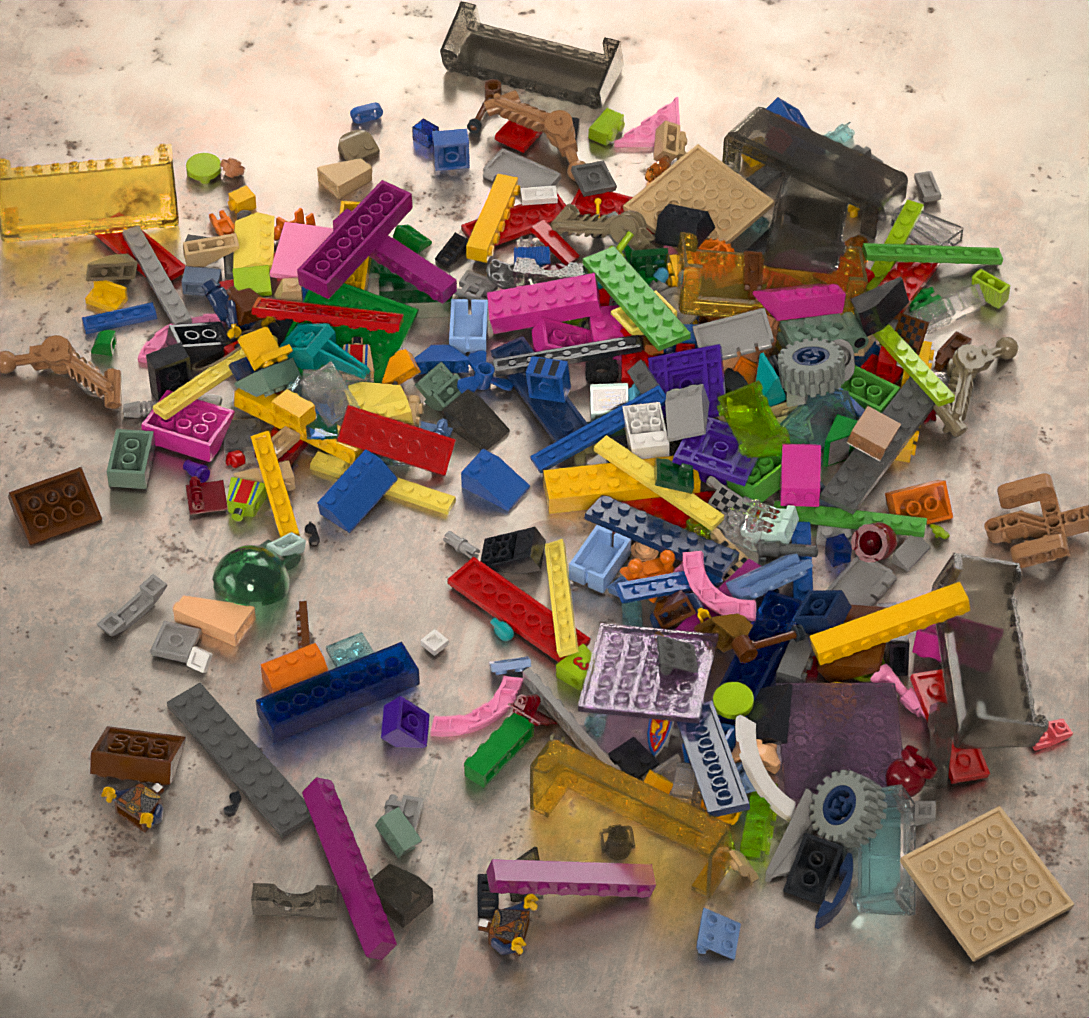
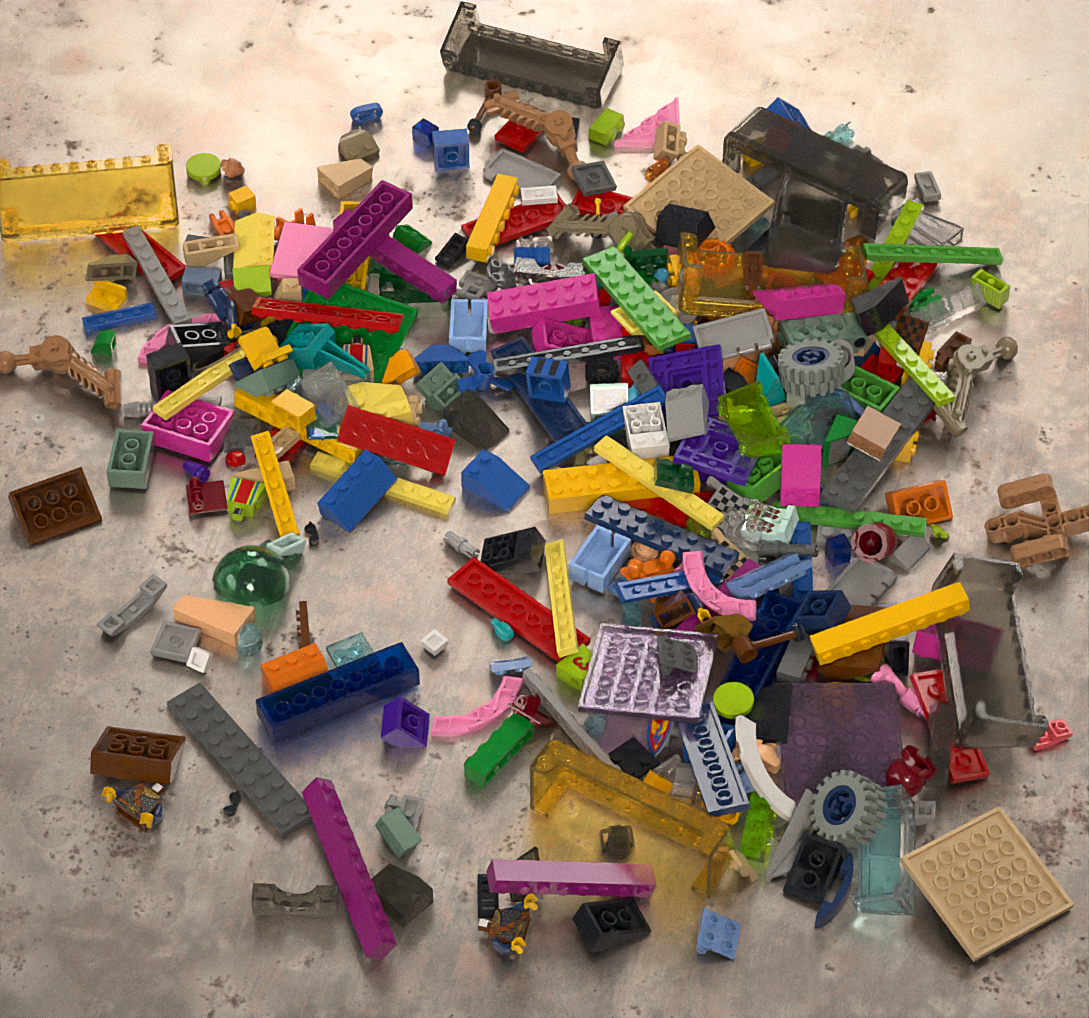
tile [530,219,580,266] -> none
none -> clear light blue rock [237,623,263,656]
none -> black slope [572,897,652,953]

